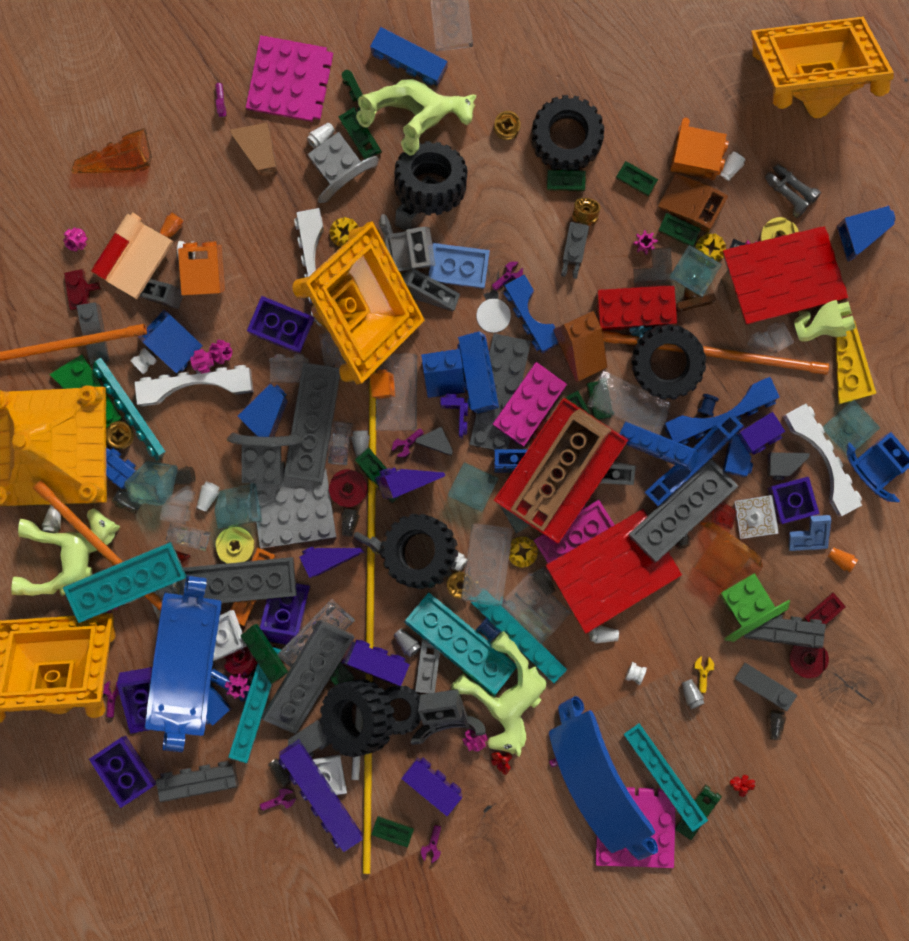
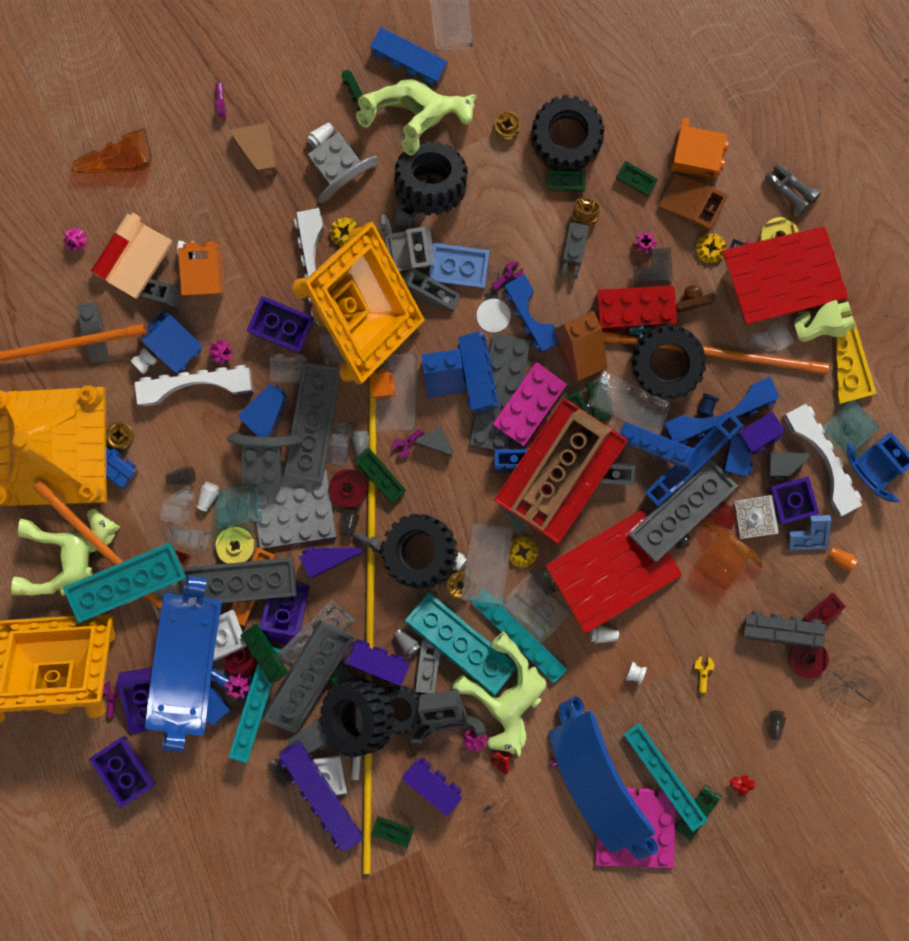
white cone [42,505,61,533] -> none
green wing [49,354,122,429] -> none
dark red plate [64,269,101,311] -> none
teal plate [93,358,166,461] -> none
clear smoke cone [111,489,141,514] -> none
clear light blue slope [124,462,178,506] -> none
dark grey brick [156,760,239,802] -> none
orange cone [160,212,184,239] -> none
dark pink gear [190,349,214,374] -> none
dark pink hinge [246,35,334,122] -> none
magenta bar [260,788,296,811] -> none
dark green plate [338,107,382,160] -> none
dark purple slope [375,467,445,499] -> none
magenta bar [421,825,441,863] -> none
dark purple bracket [441,394,468,439] -> none
clear light blue slope [448,462,499,513] -> none
dark blue bush [476,617,501,642] -> none
dark pink plate [534,500,615,563] -> none
dark green plate [658,213,701,247] -> none
clear light blue slope [669,245,722,297] -> none
light grey cone [681,679,705,709] -> none
bright green piece [719,573,790,642] -> none
white cone [720,151,746,181] -> none
dark grey slope [734,662,797,711] -> none
light orange piece [751,16,894,118] -> none
blue slope [837,206,896,262] -> none

